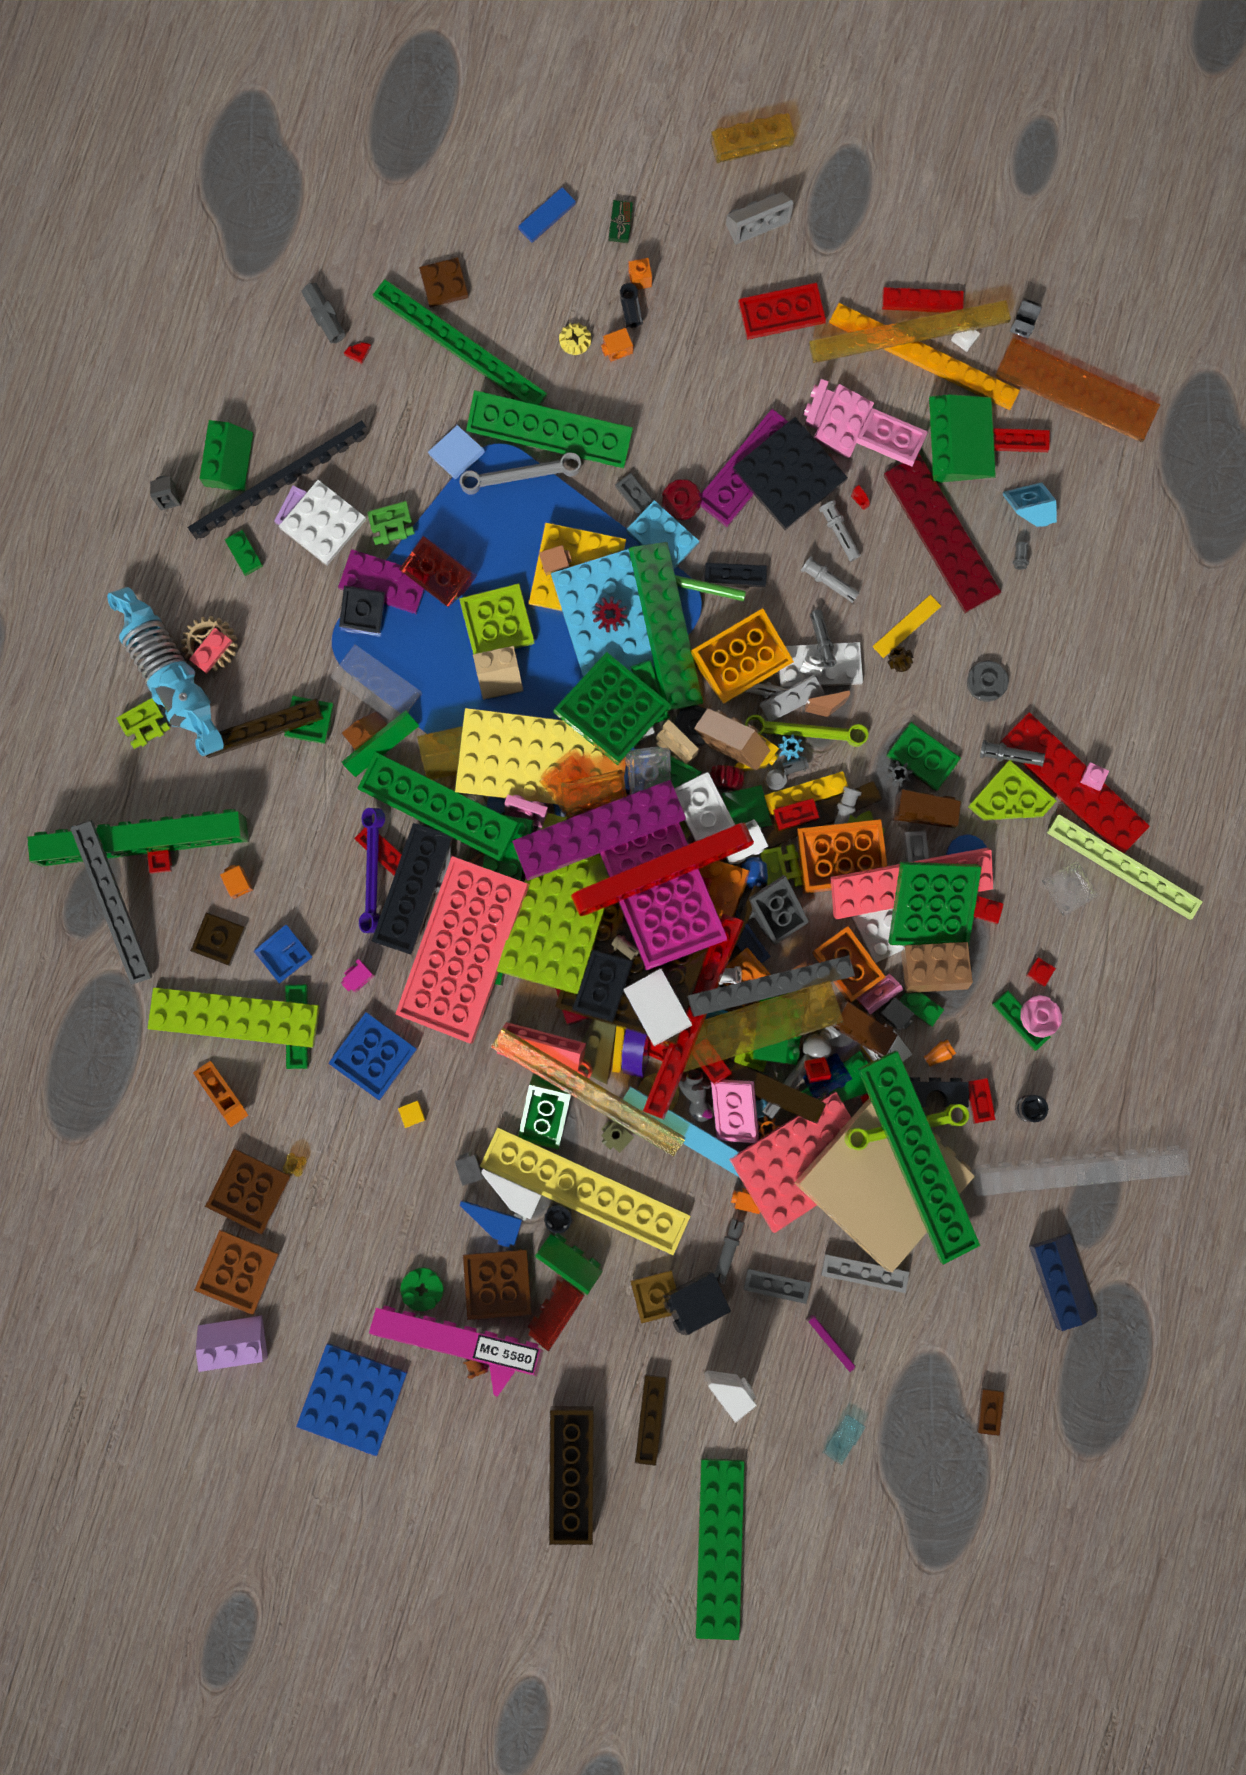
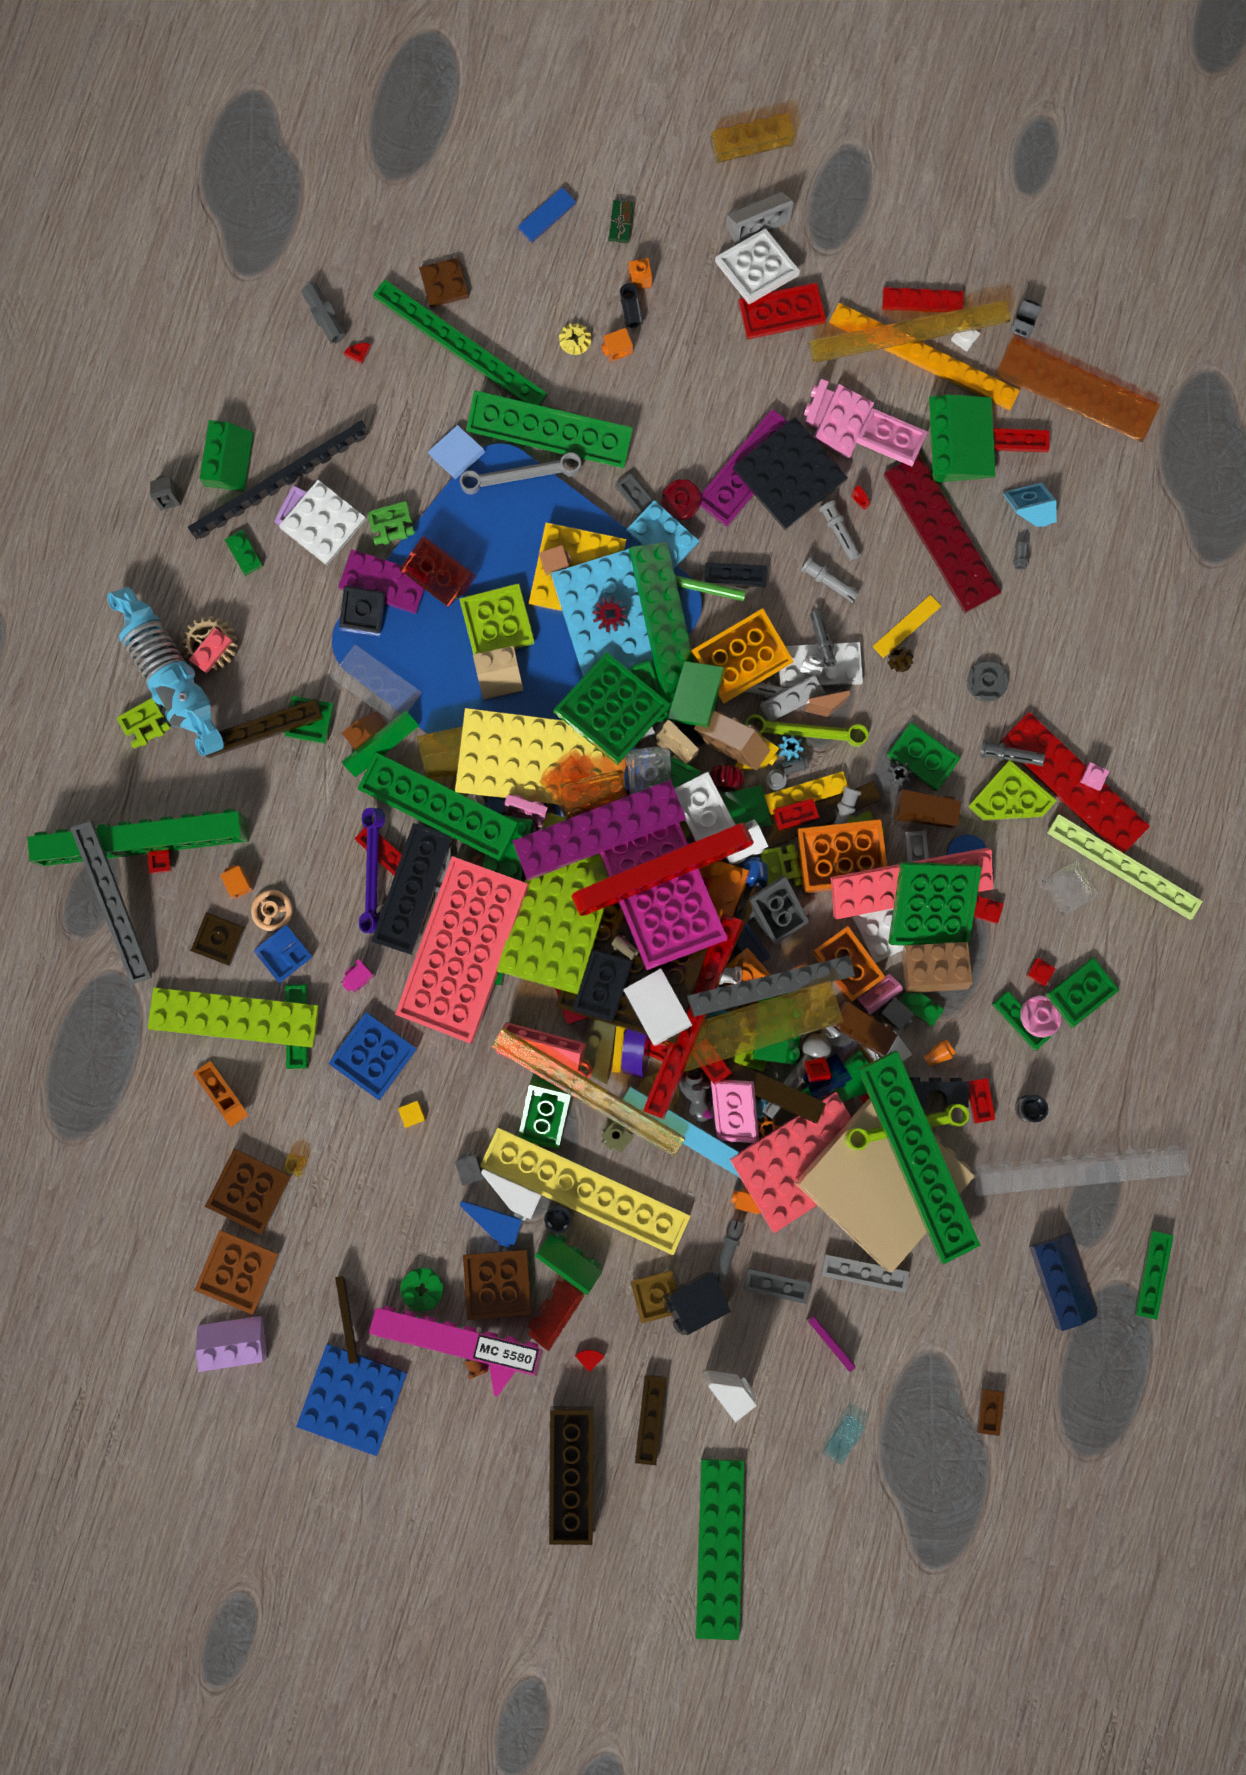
none -> light nougat piece [251,890,293,931]
none -> dark brown tile [335,1276,359,1365]
none -> red tile [575,1350,605,1372]
none -> green tile [668,661,725,727]
none -> white plate [715,228,800,304]
none -> green tile [1046,957,1120,1028]
none -> green plate [1134,1230,1174,1320]

